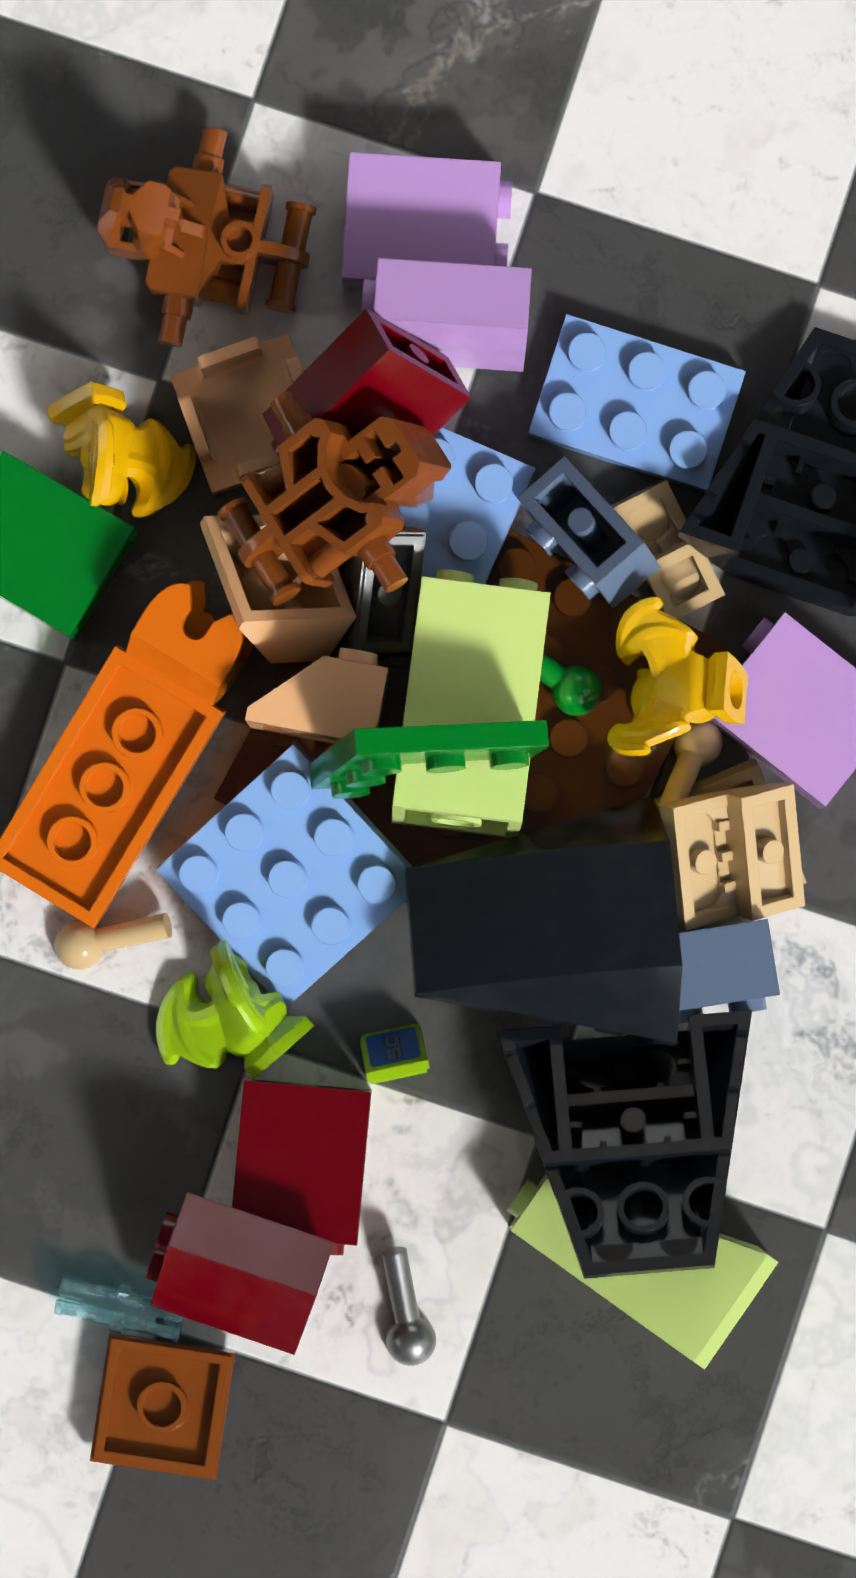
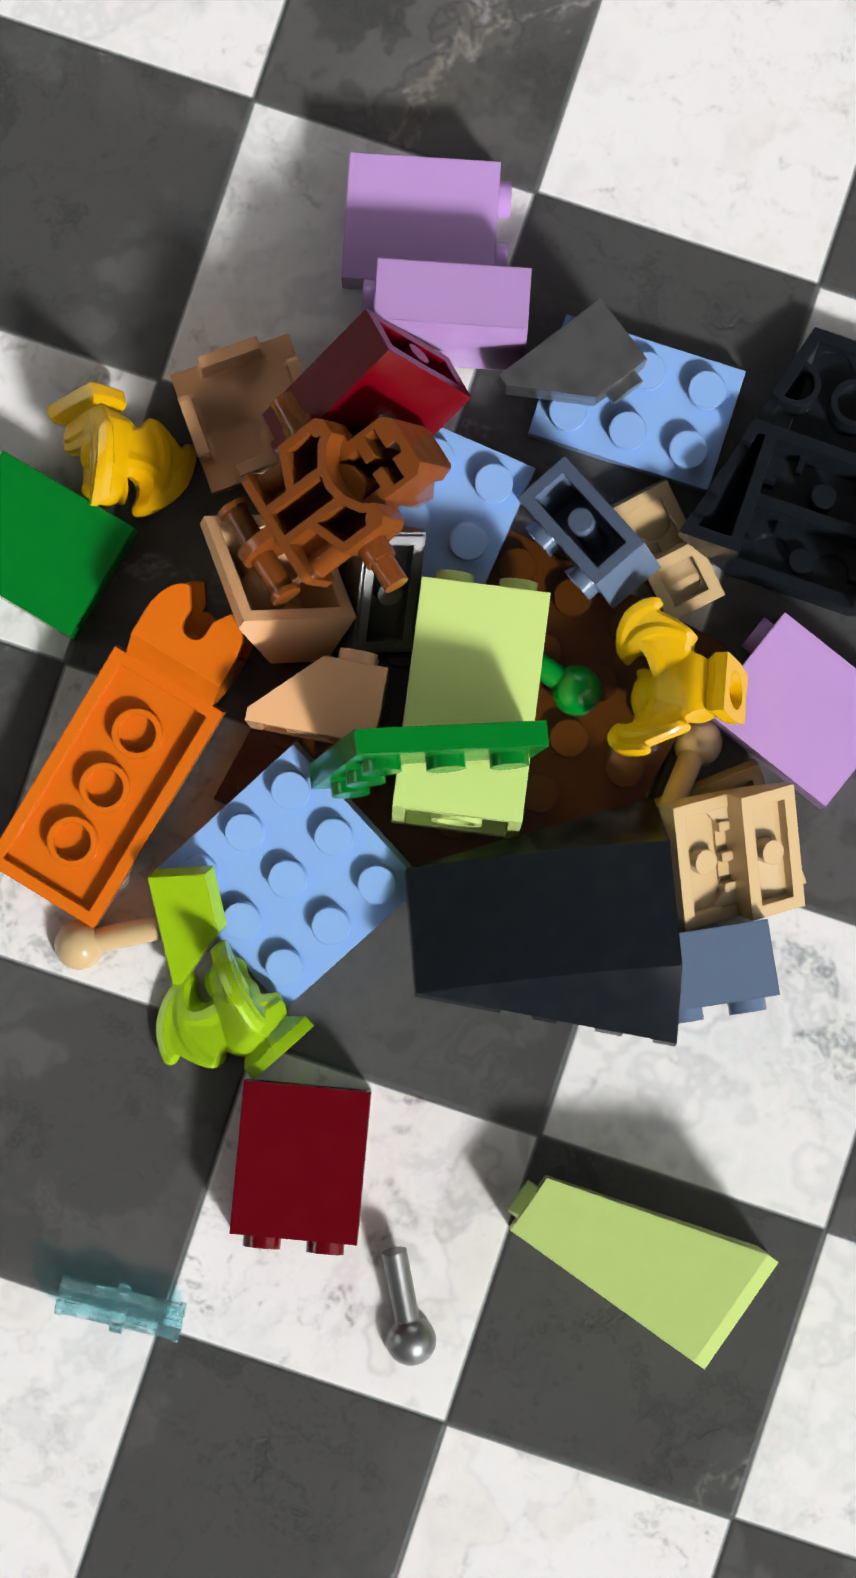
dark orange plate [90,1332,236,1480] -> none
dark orange piece [98,127,317,347] -> none
dark red brick [145,1192,334,1355] -> none
slope [360,1024,430,1084] -> none
black wedge [497,1010,752,1279] -> none
none -> lime tile [147,865,227,985]
none -> flat silver slope [498,298,647,406]

